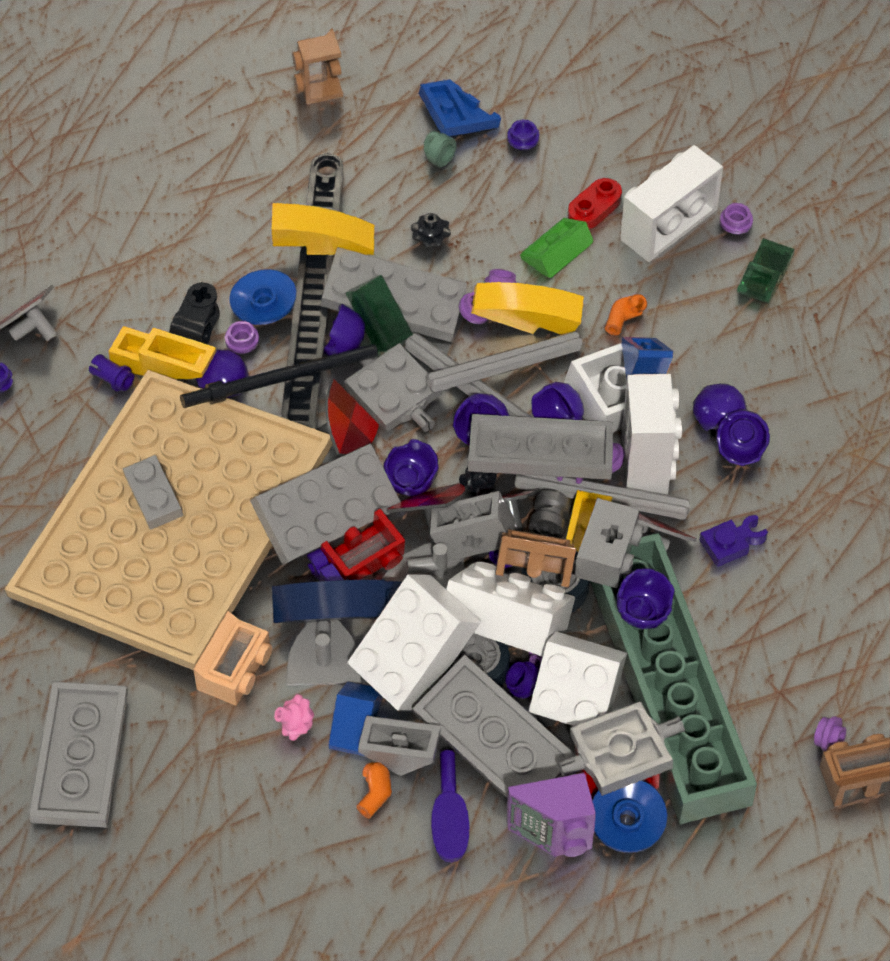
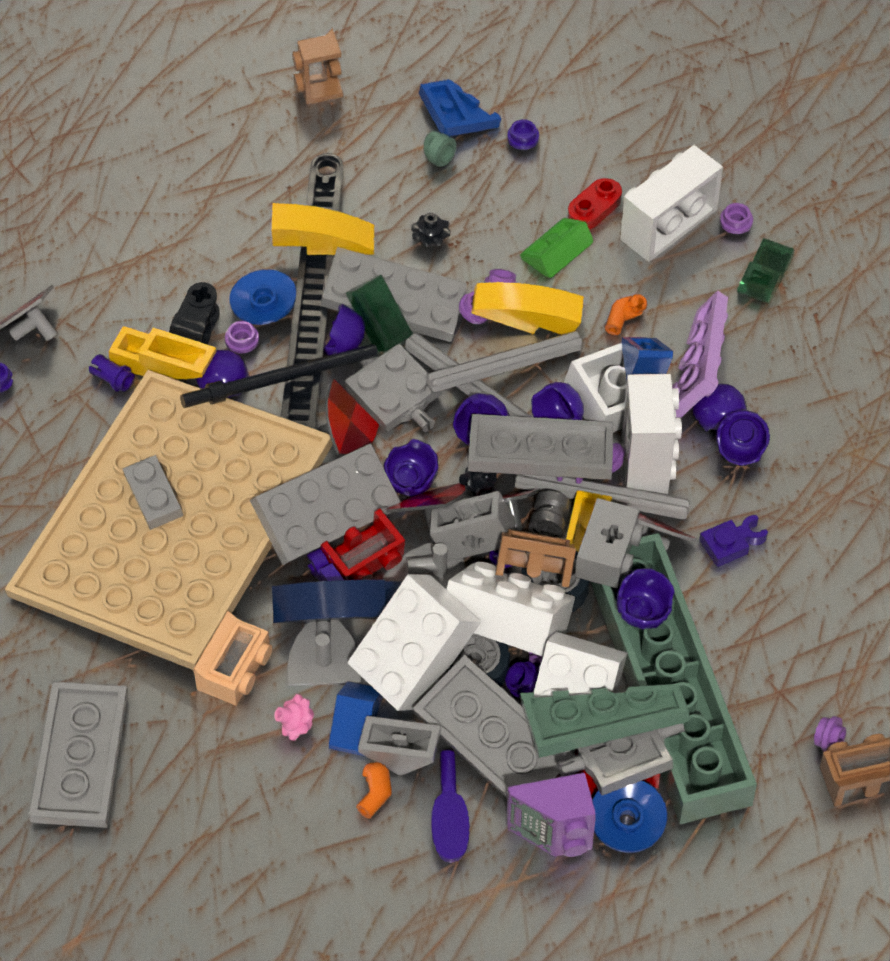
none -> sand green wing [520,684,690,758]
none -> lavender wing [672,290,728,418]

